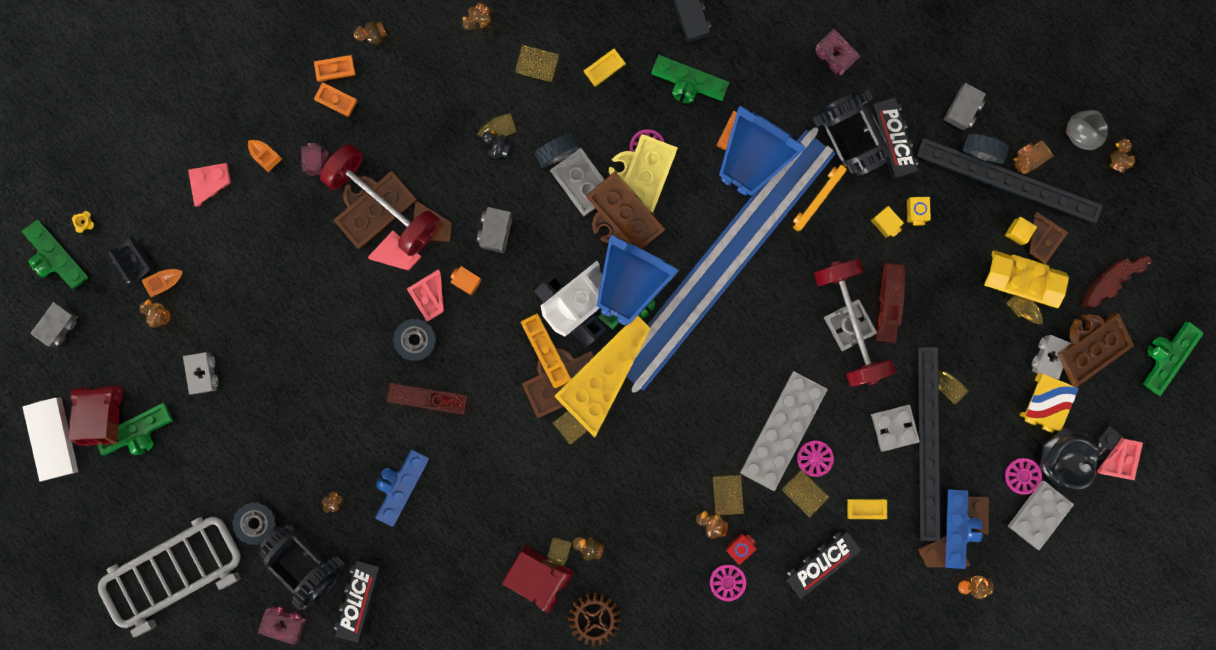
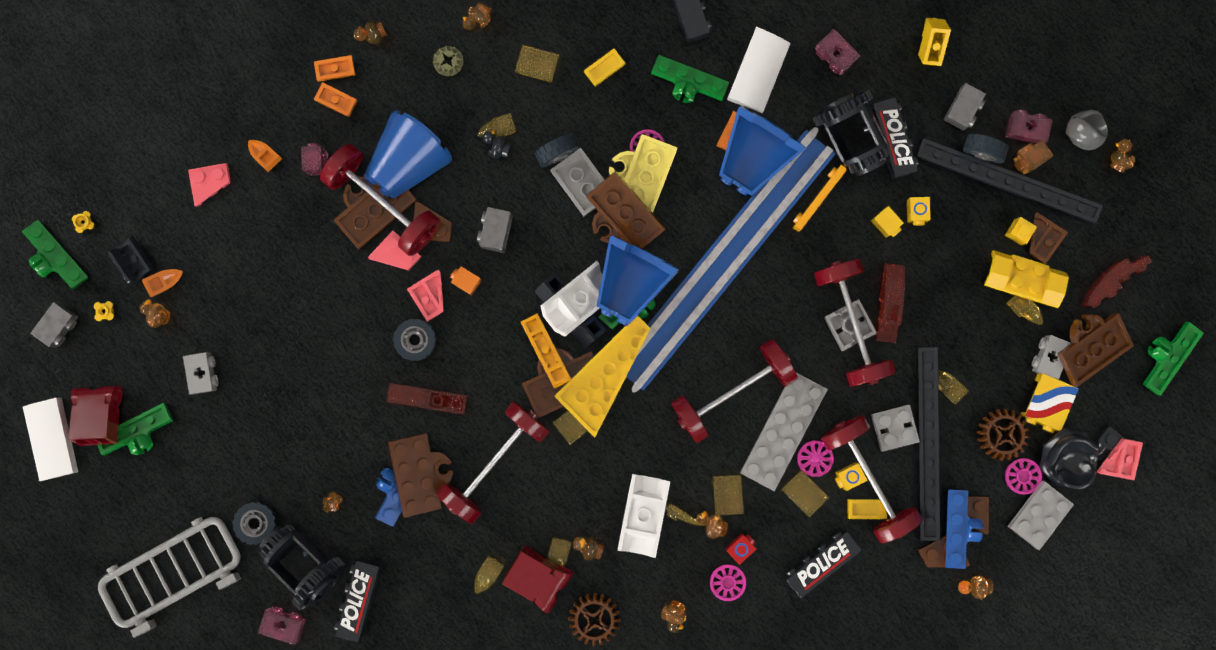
none -> yellow plate [94,301,114,321]
none -> blue cone [364,110,452,199]
none -> reddish brown plate [388,433,453,518]
none -> olive gear [433,45,463,76]
none -> dark red axle [436,401,550,524]
none -> clear yellow plate [474,555,505,594]
none -> white piece [618,474,670,558]
none -> clear orange animal [661,601,686,633]
none -> clear yellow plate [665,502,702,525]
none -> dark red axle [671,339,798,443]
none -> white slope [727,27,790,114]
none -> dark red axle [821,415,923,543]
none -> yellow brick [835,462,867,491]
none -> yellow hinge [918,18,951,66]
none -> reddish brown gear [977,409,1030,461]
none -> clear pink brick [1005,110,1052,145]

